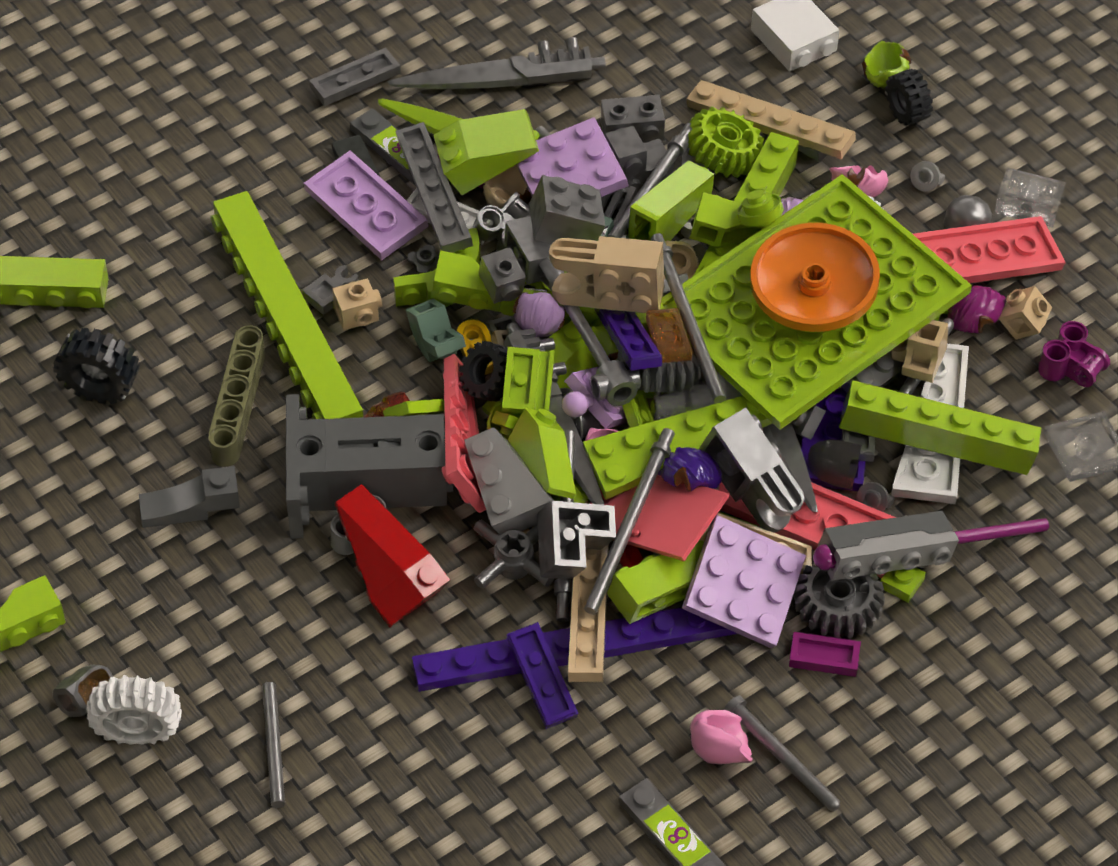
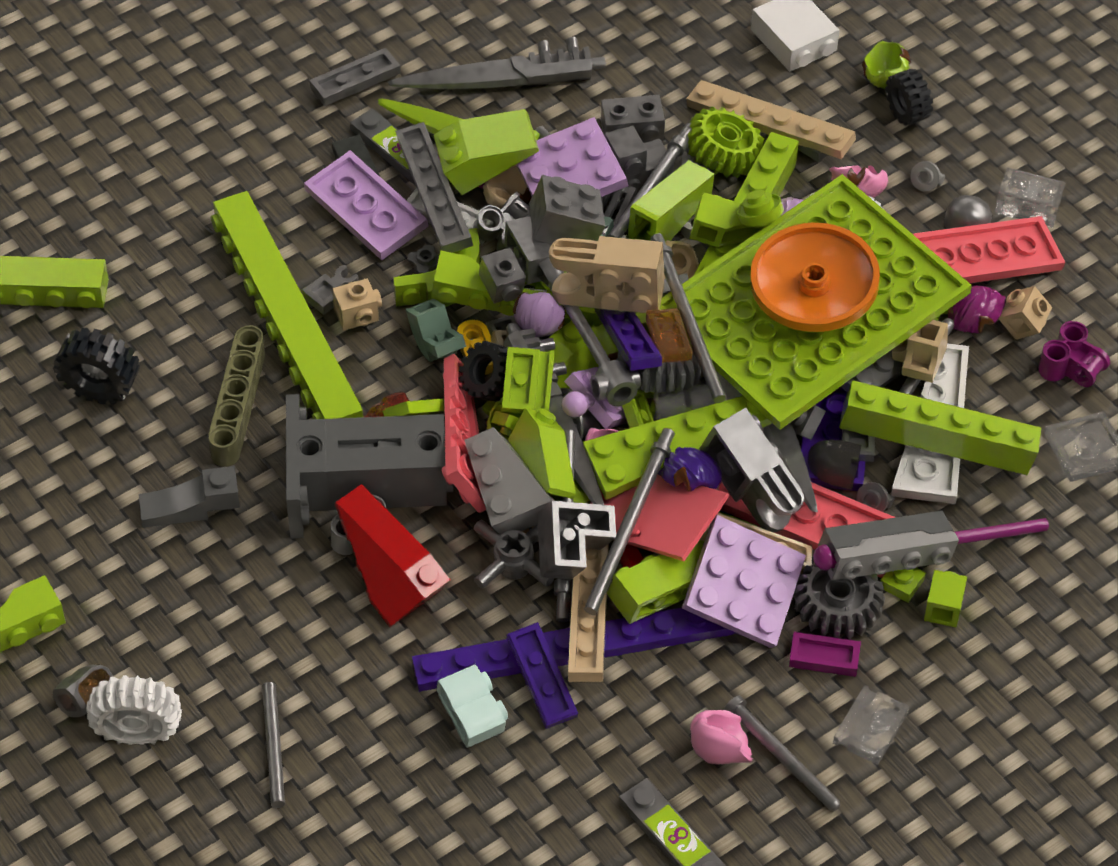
none -> light aqua brick [437,665,508,748]
none -> clear plate [833,685,910,765]
none -> lime brick [924,570,967,628]

